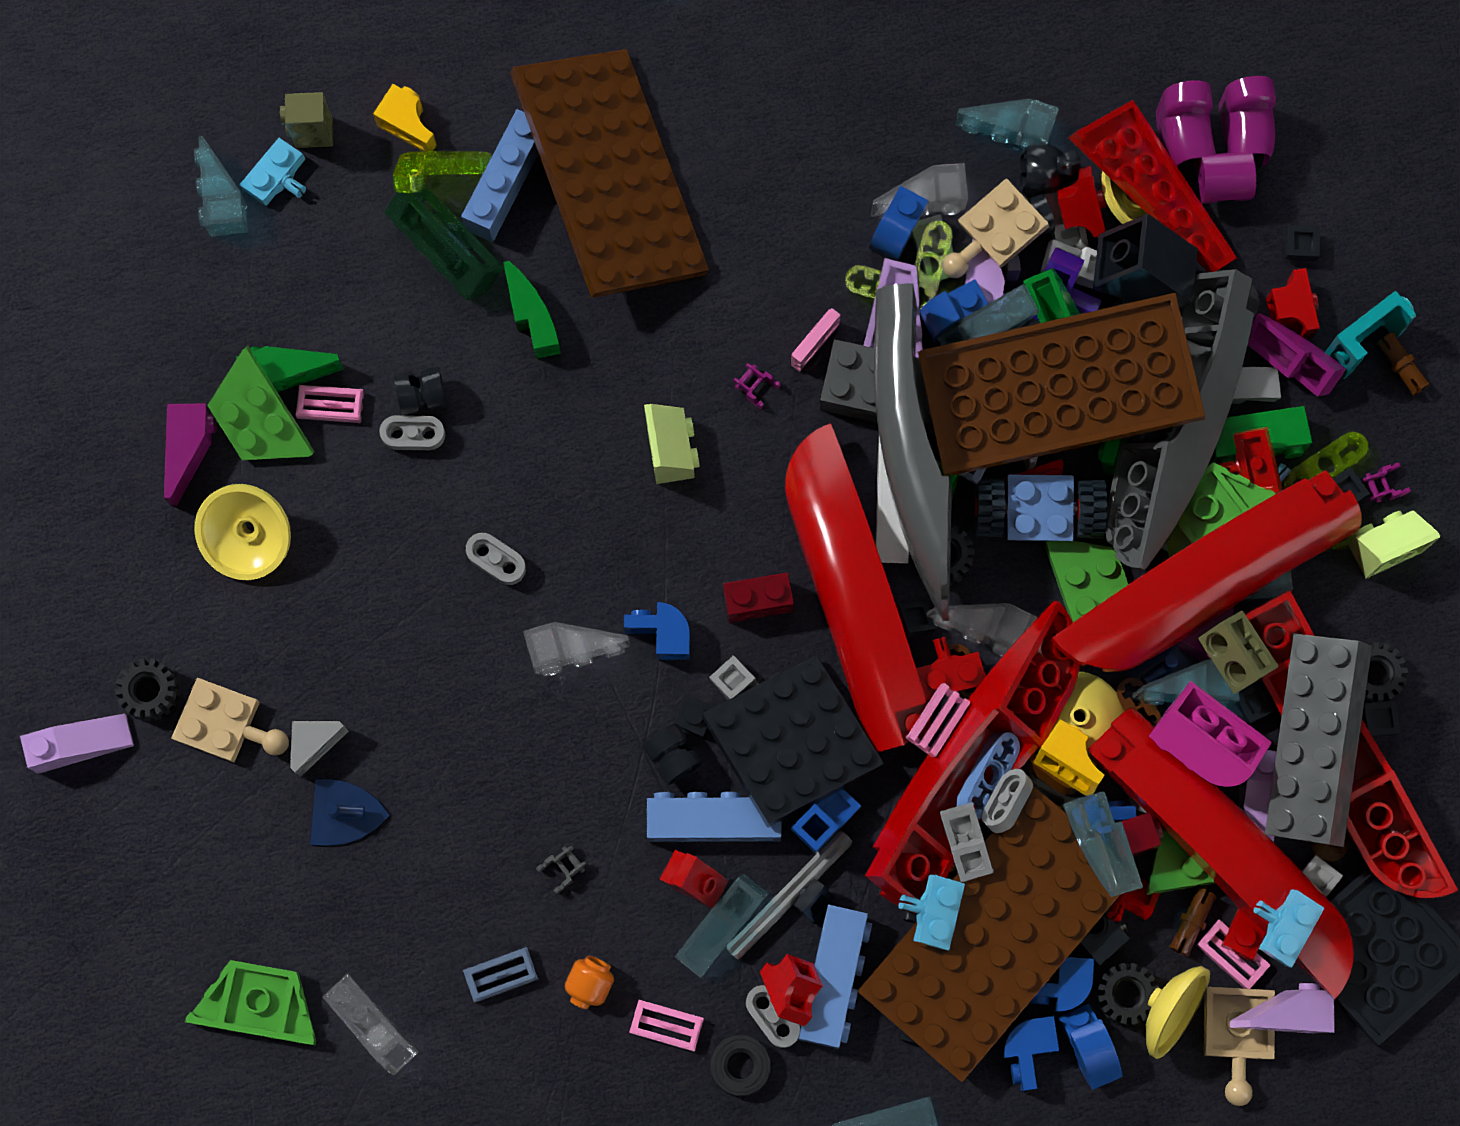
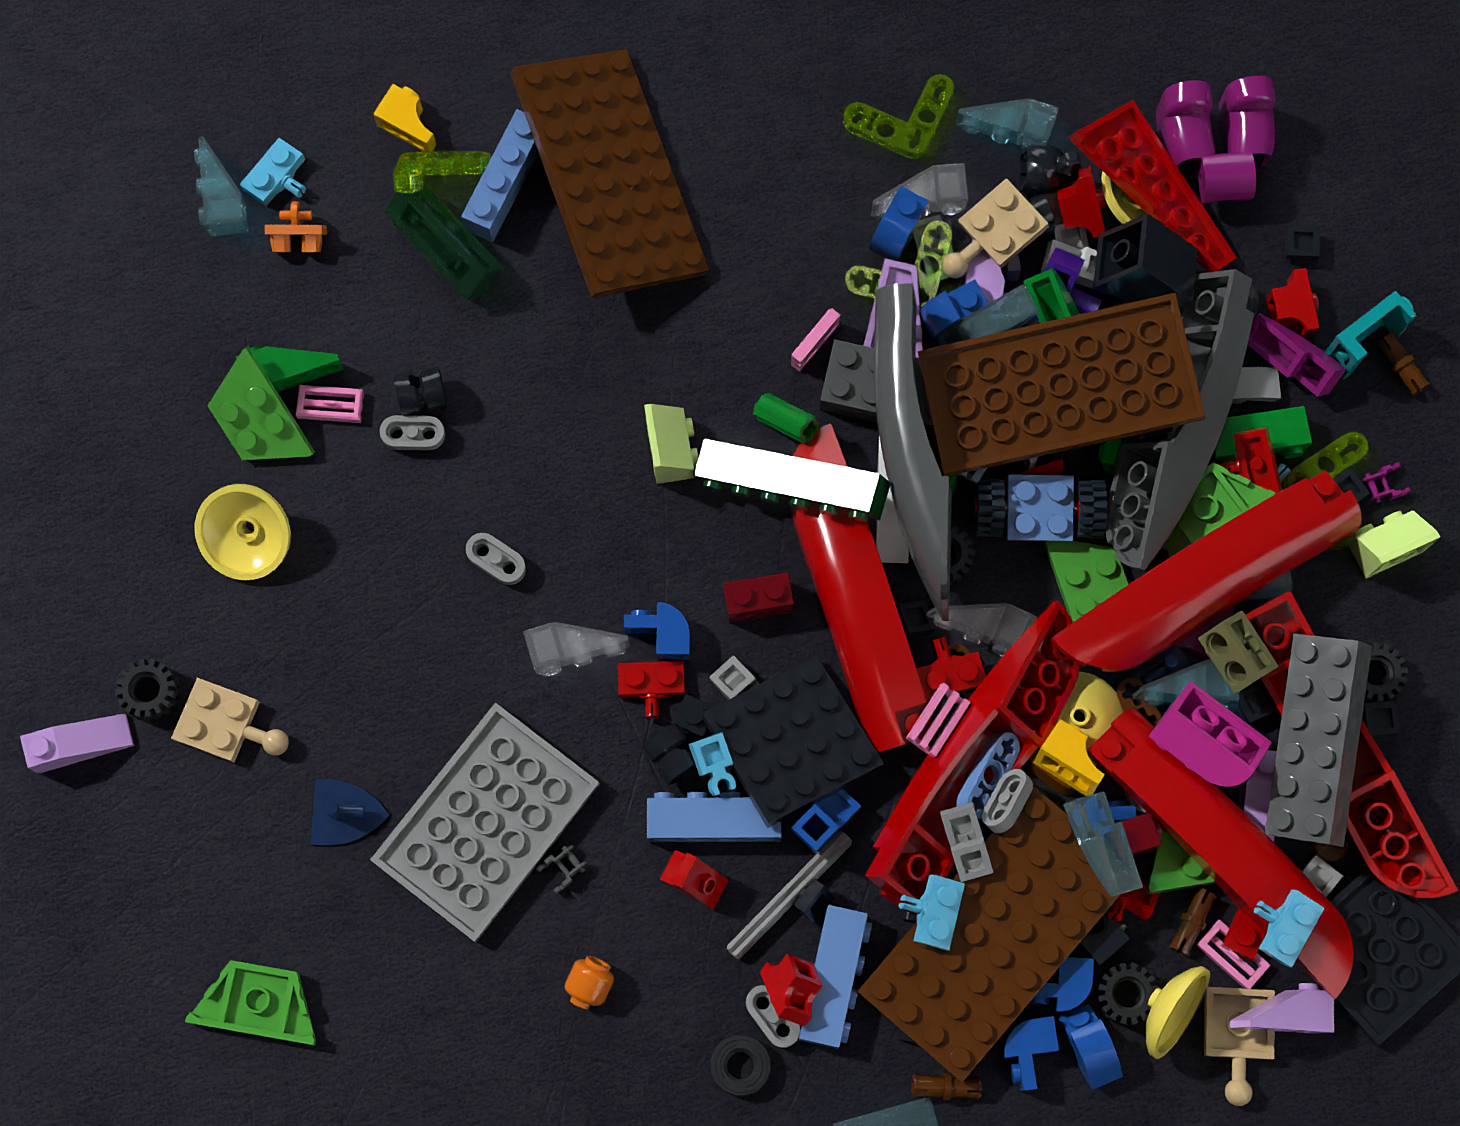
magenta slope [164,403,217,506] -> none
olive brick [280,92,333,148] -> none
light grey slope [290,721,349,777] -> none
clear slope [323,973,418,1076] -> none
sand blue tile [463,947,538,1003] -> none
green slope [503,261,561,359] -> none
bright pink tile [629,1000,704,1052] -> none
clear light blue slope [675,873,769,978] -> none
magenta piece [733,363,782,409] -> none
none -> orange hips [265,201,327,252]
none -> light grey plate [370,703,600,943]
none -> red plate [618,661,685,720]
none -> medium azure plate [689,733,736,796]
none -> brick [693,439,890,523]
none -> green axle [753,393,820,444]
none -> clear neon green beam [843,74,954,159]
none -> reddish brown pin [911,1073,982,1101]

